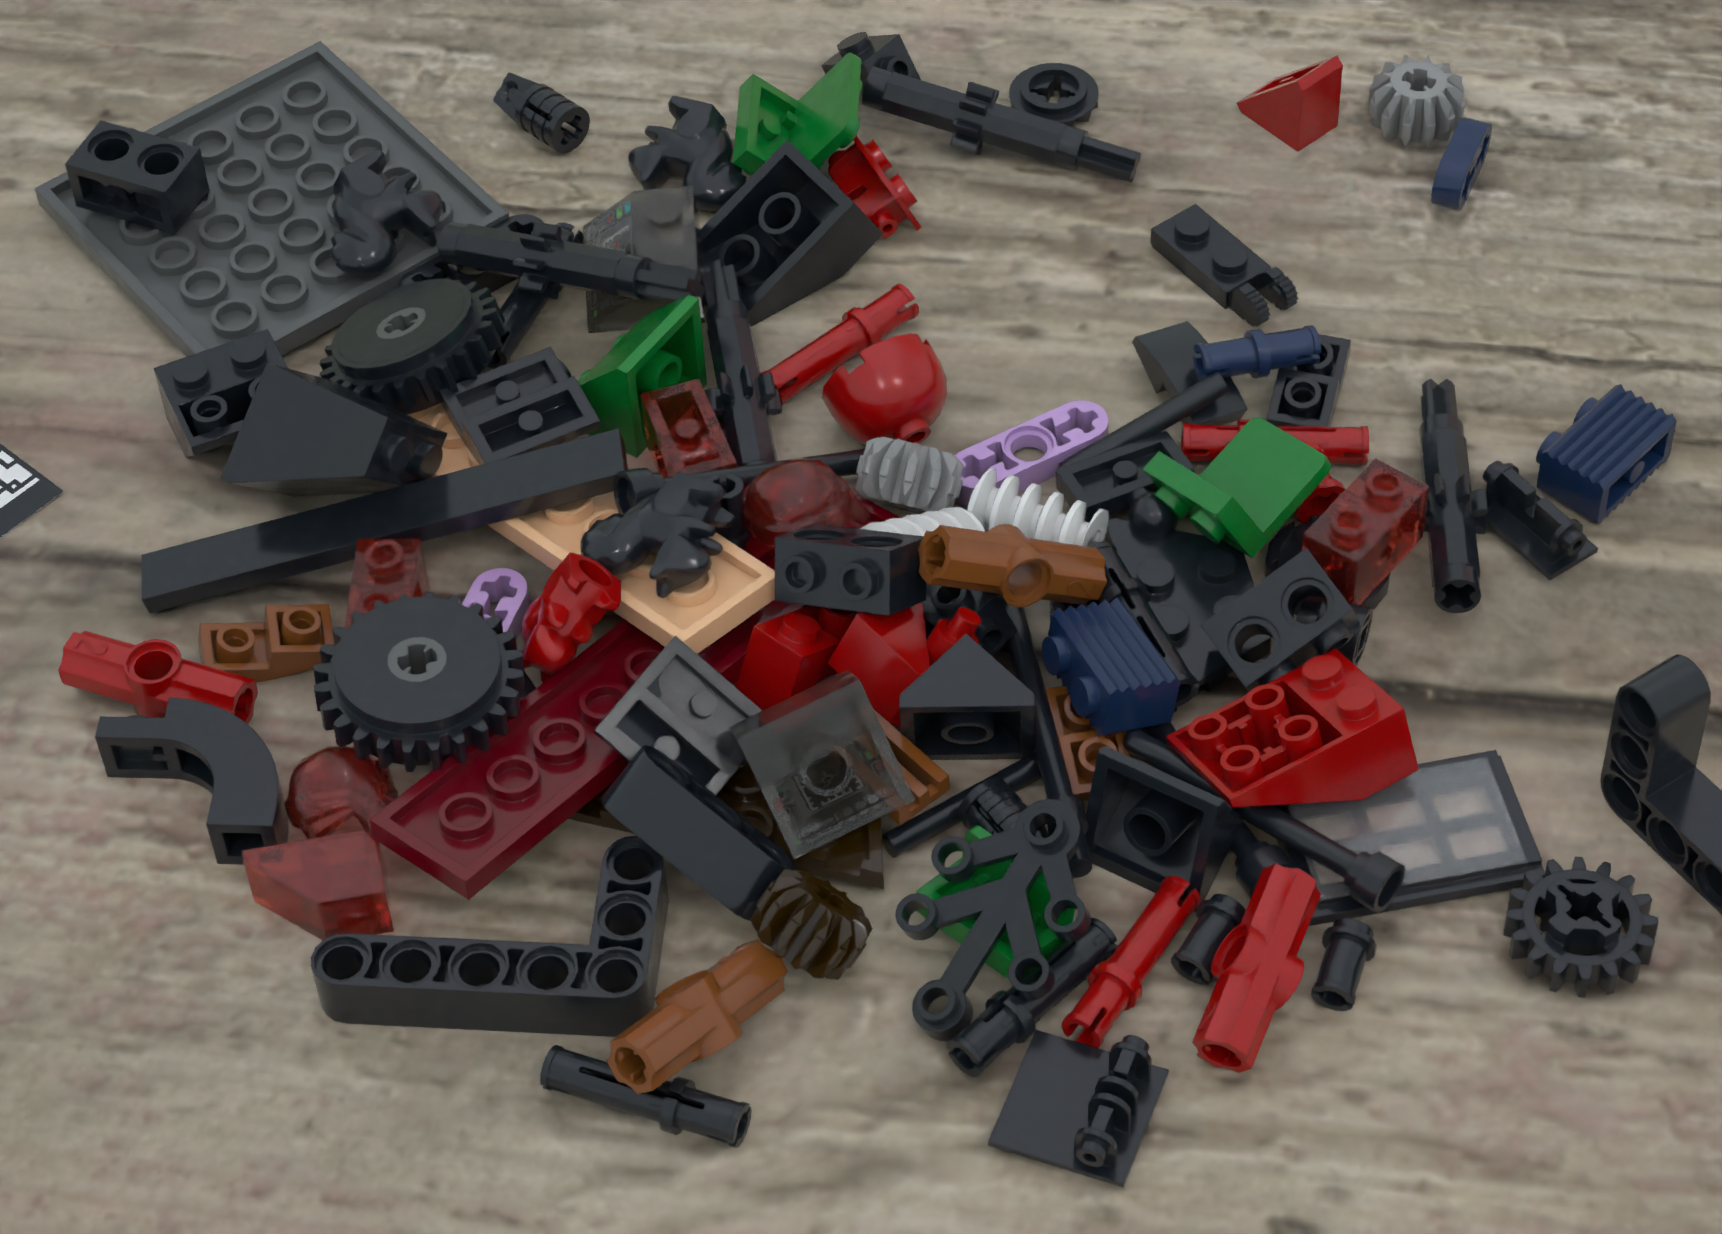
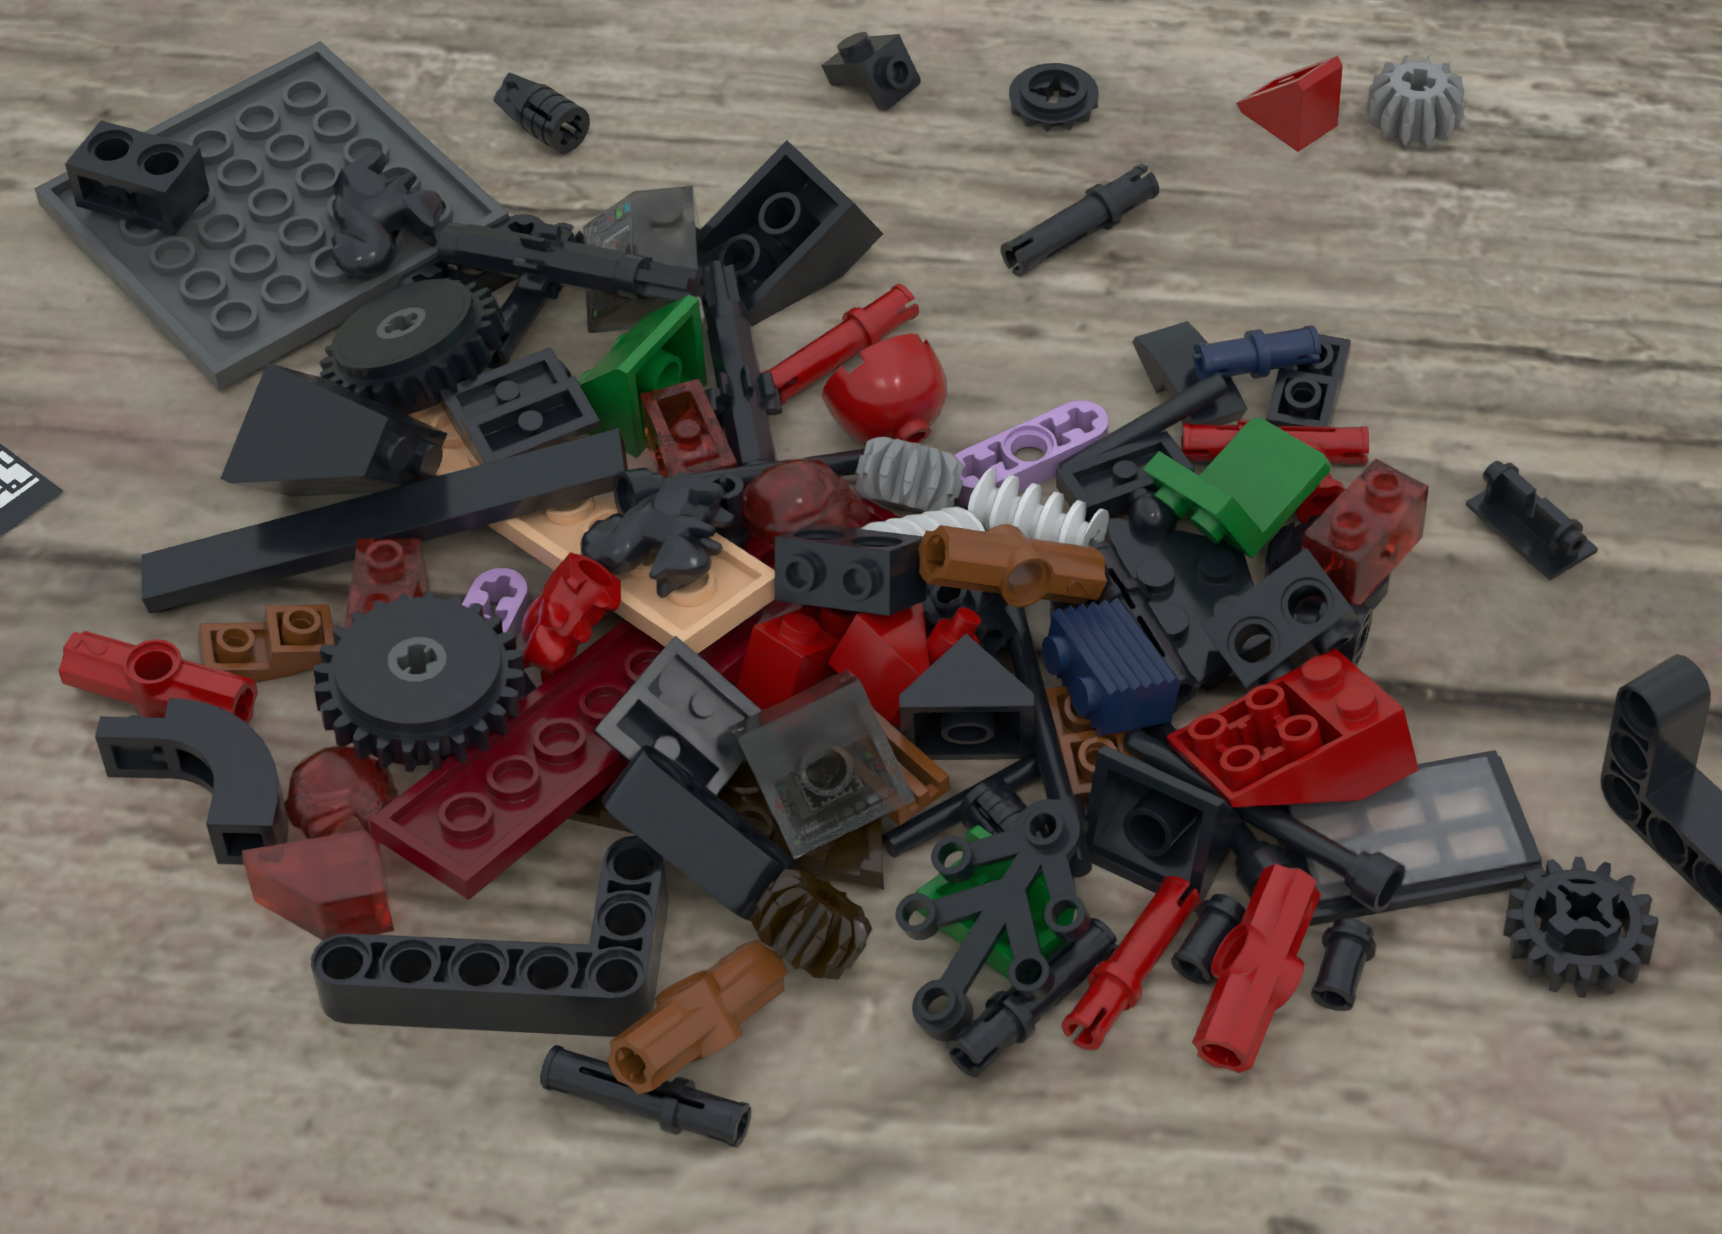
black slope [153,329,288,457] -> none
black animal [628,96,747,211] -> none
green bracket [733,52,863,176] -> none
red hinge [828,135,922,238] -> none
black piece [862,66,1141,182] -> none
black hinge [988,1030,1169,1188] -> none
black hinge [1150,204,1299,327] -> none
black piece [1410,379,1489,613] -> none
dark blue beam [1431,117,1492,210] -> none
dark blue brick [1536,384,1677,524] -> none
none -> black pin [1001,164,1159,277]

